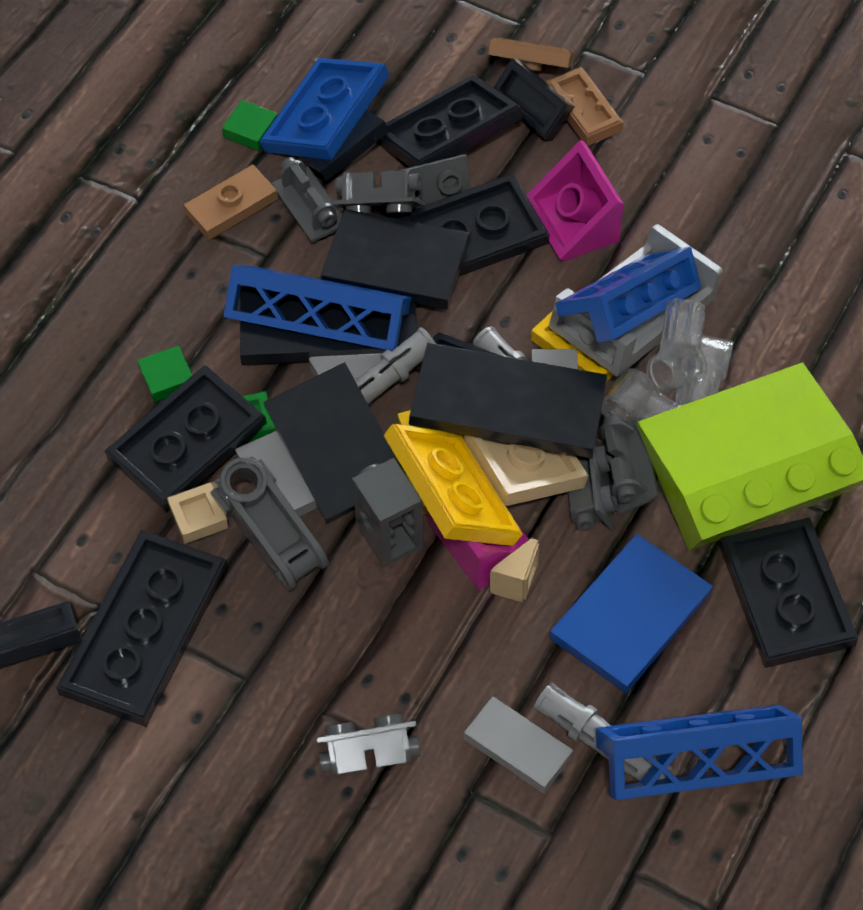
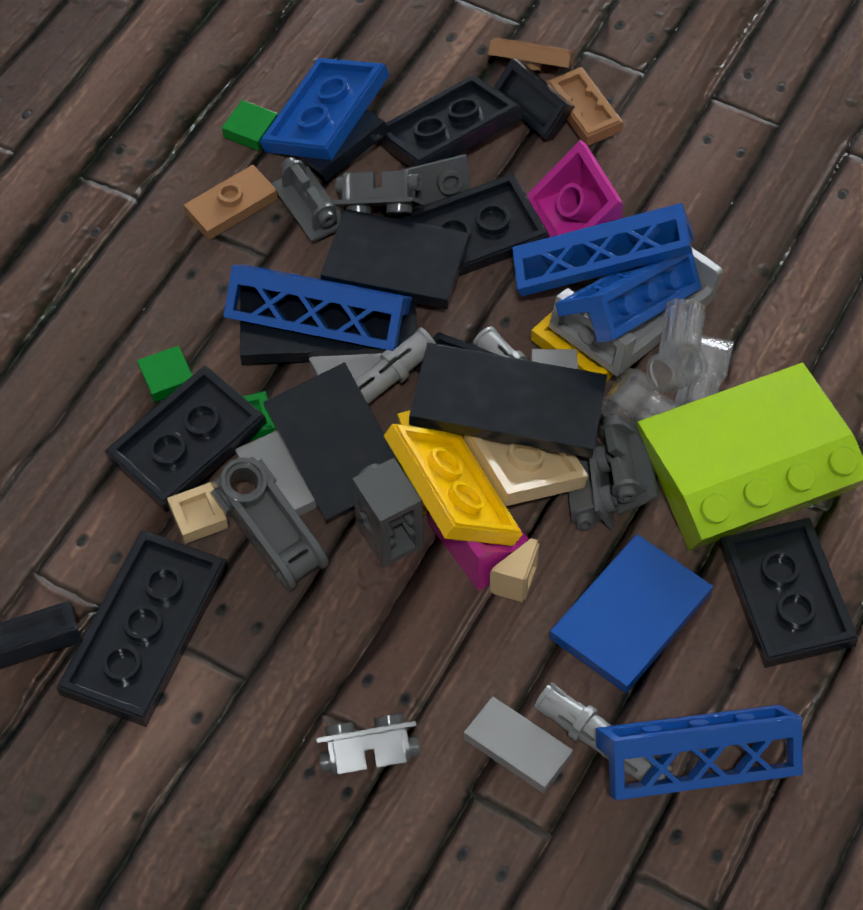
none -> blue fence [512,203,694,297]

